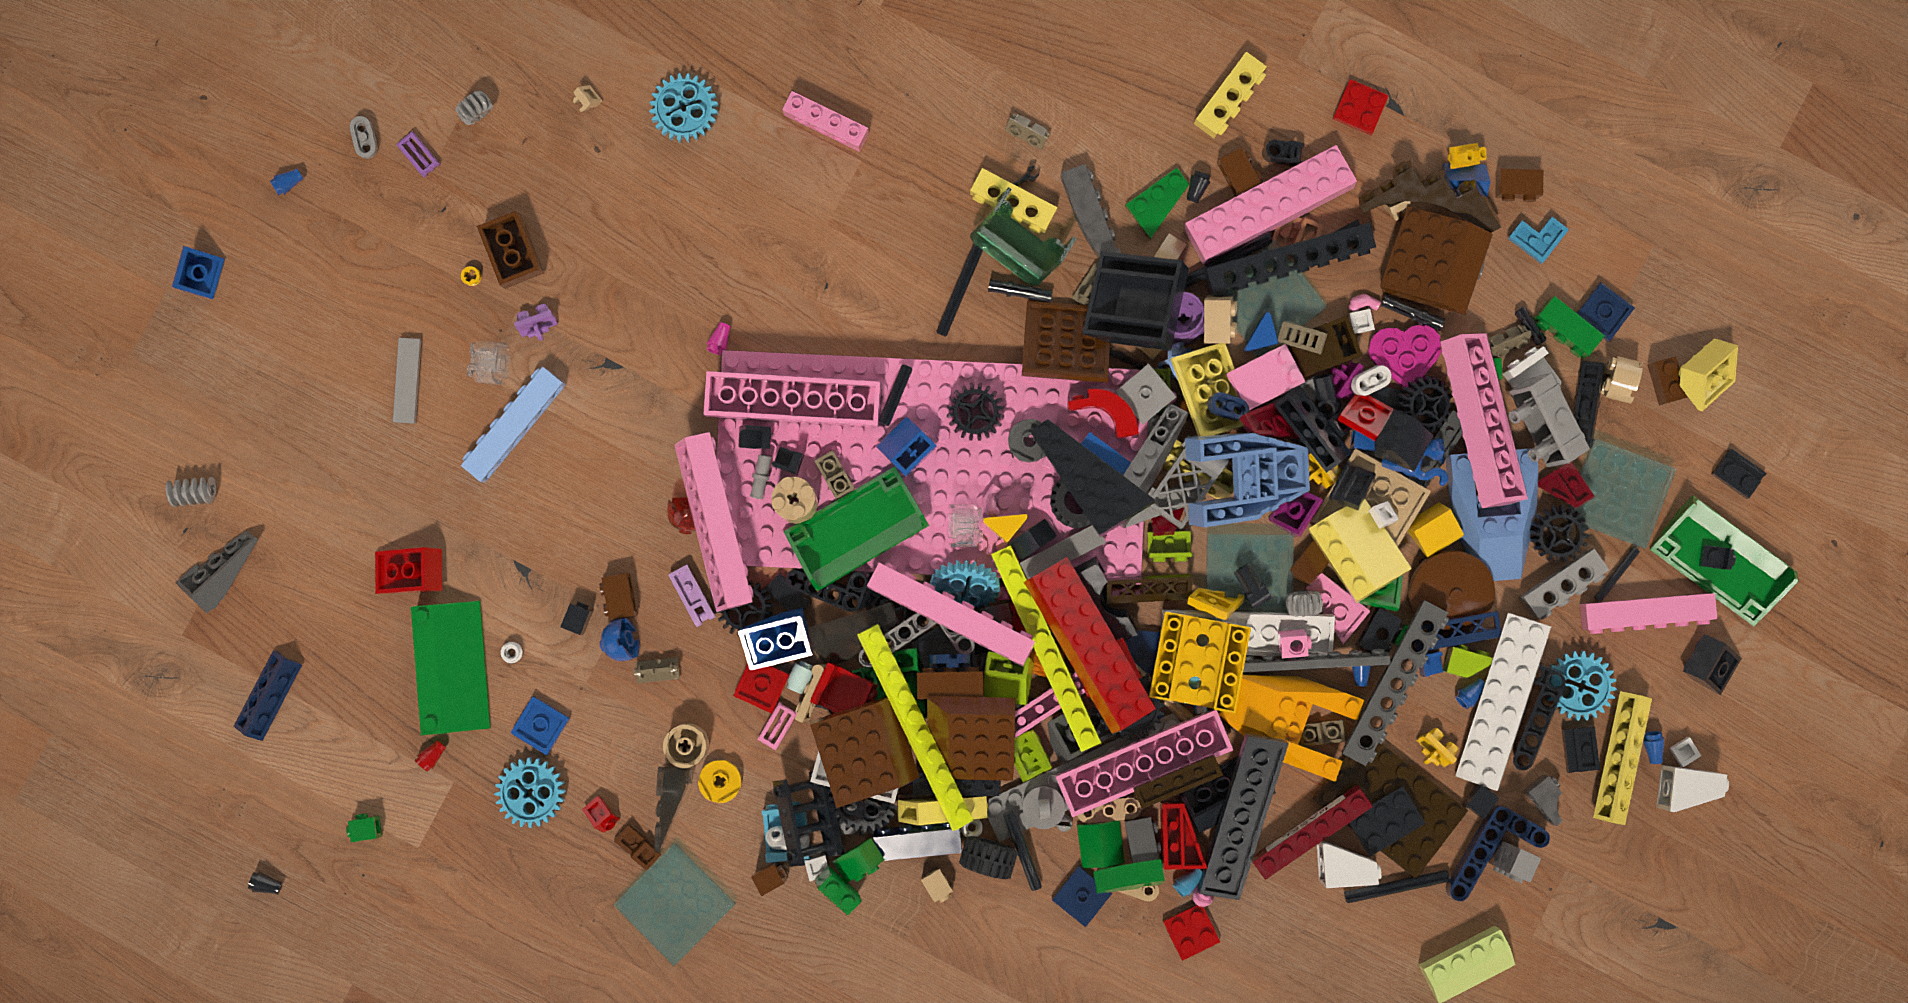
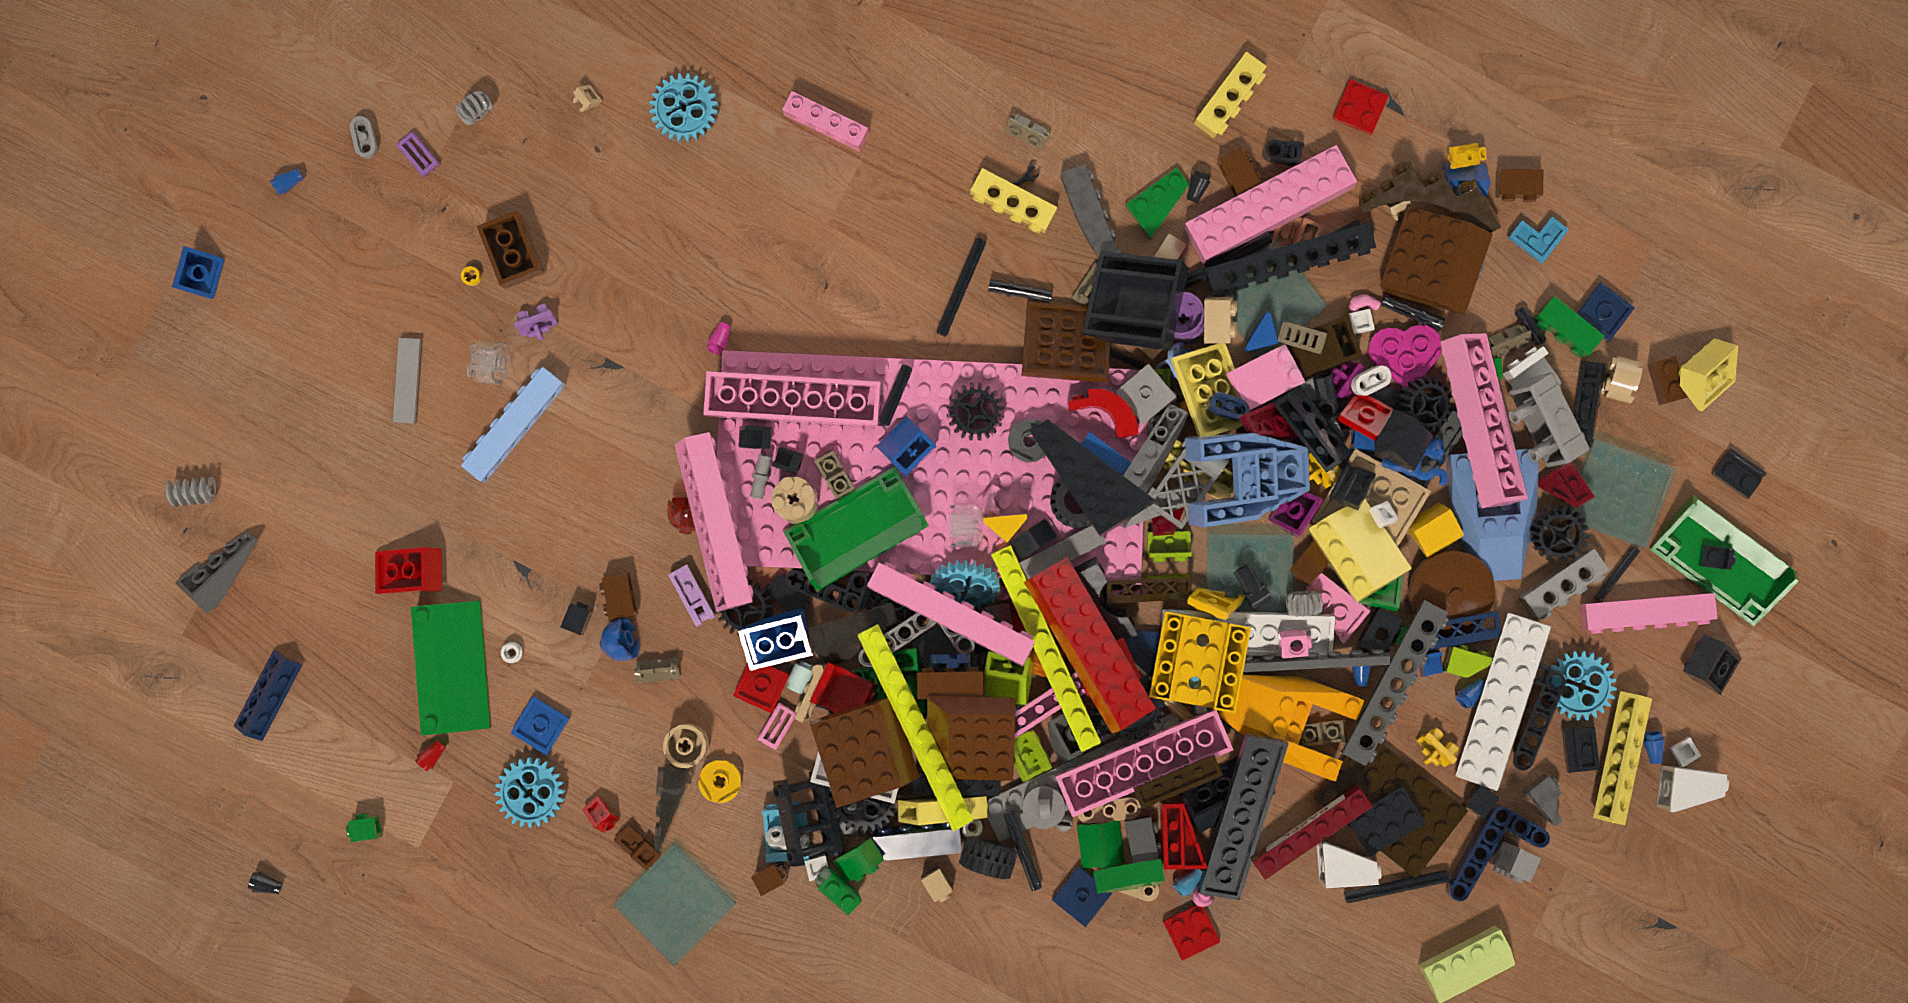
clear green windscreen [970,187,1077,286] -> none

